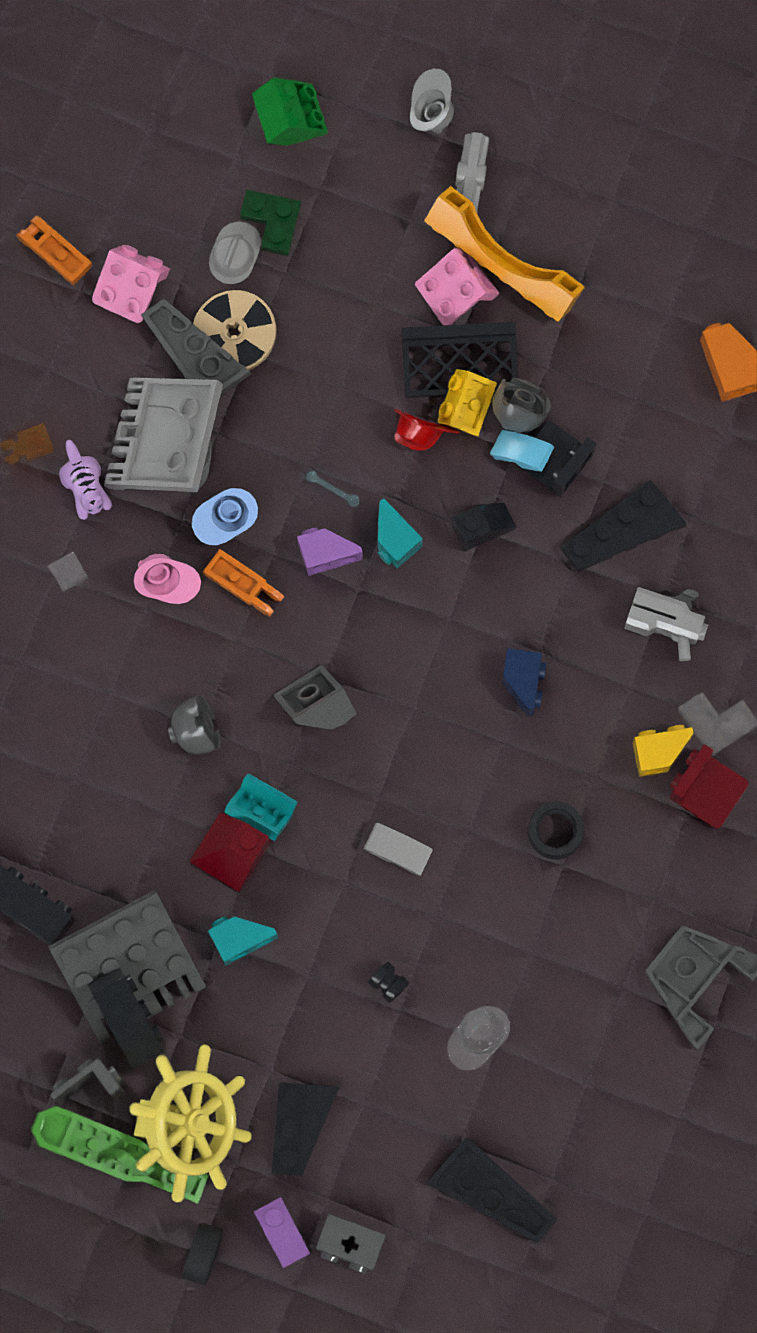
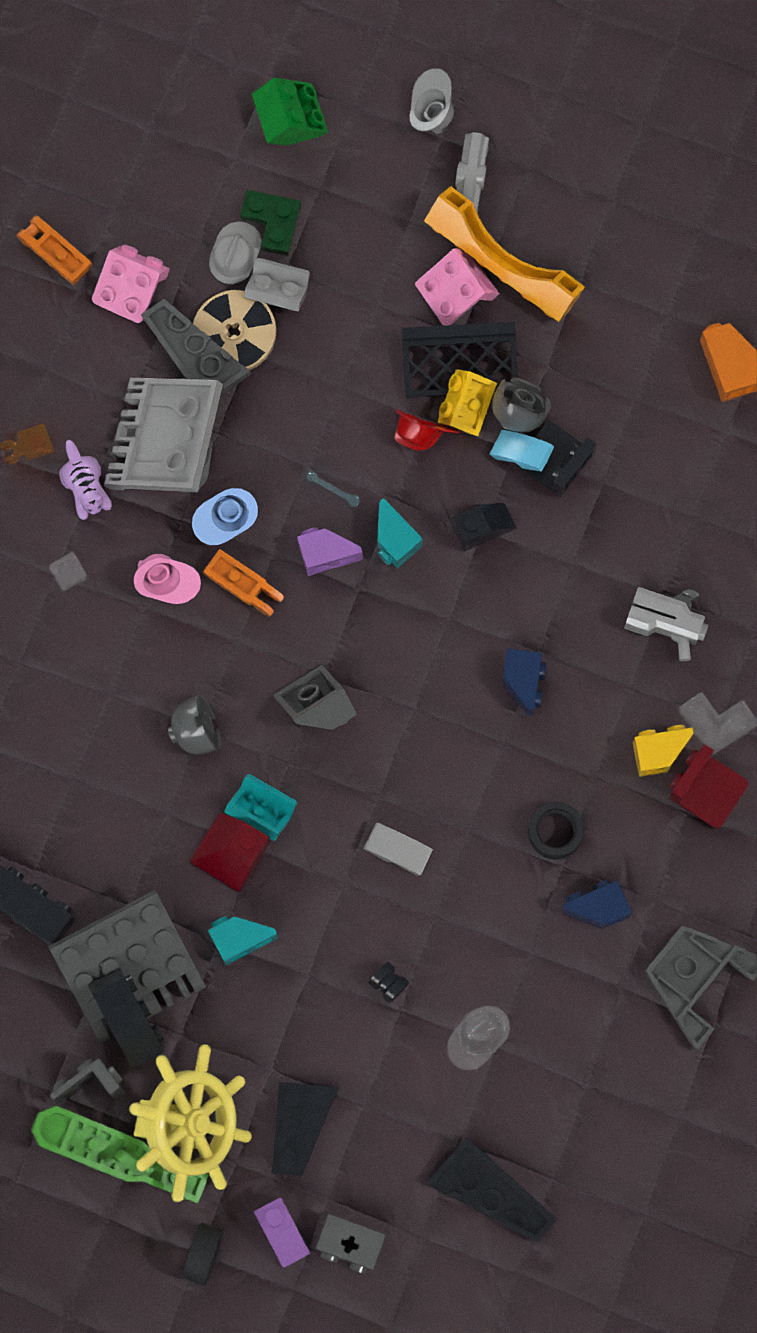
black wing [561,480,687,572] -> none
none -> light grey bracket [244,258,310,311]
none -> dark blue slope [562,880,632,929]

